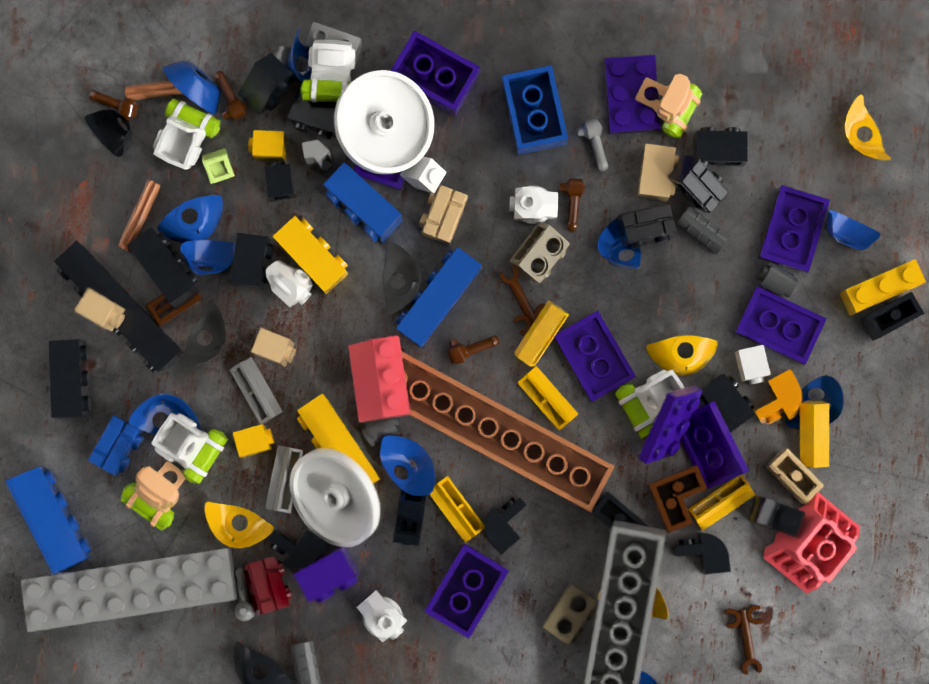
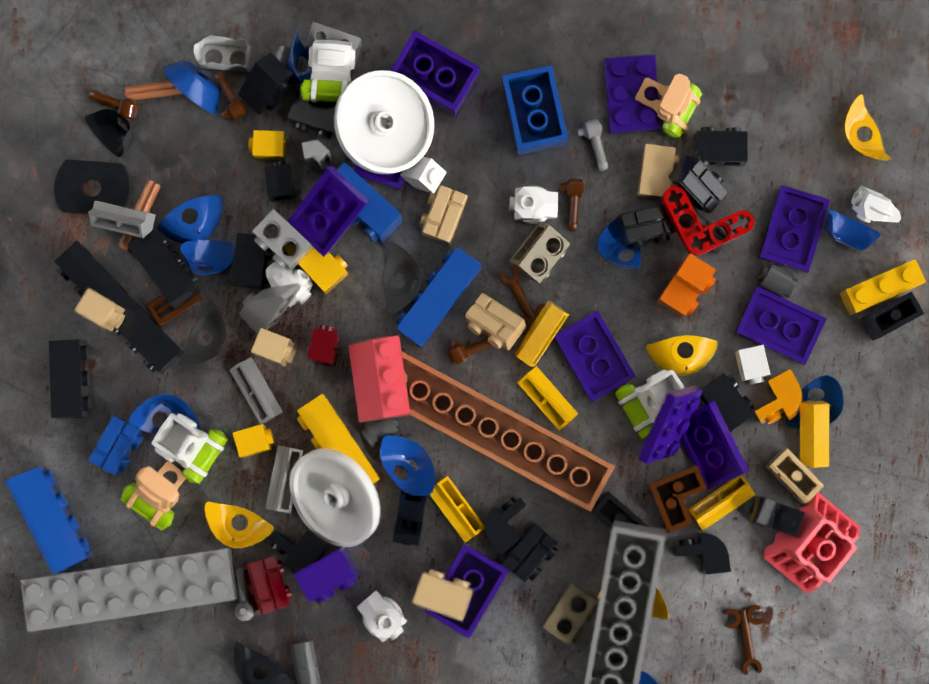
white piece [153,98,221,169] -> none
yellowish green slope [202,148,235,184] -> none
none -> black piece [54,159,130,214]
none -> light grey piece [88,201,156,238]
none -> white piece [194,35,251,73]
none -> light grey slope [239,283,302,334]
none -> light grey brick [252,209,313,270]
none -> dark purple plate [287,166,370,257]
none -> dark red brick [307,325,342,367]
none -> tan brick [412,569,473,621]
none -> tan brick [465,293,526,350]
none -> black brick [501,522,558,582]
none -> orange brick [657,253,716,318]
none -> red beam [662,186,755,256]
none -> white hand [851,185,901,223]

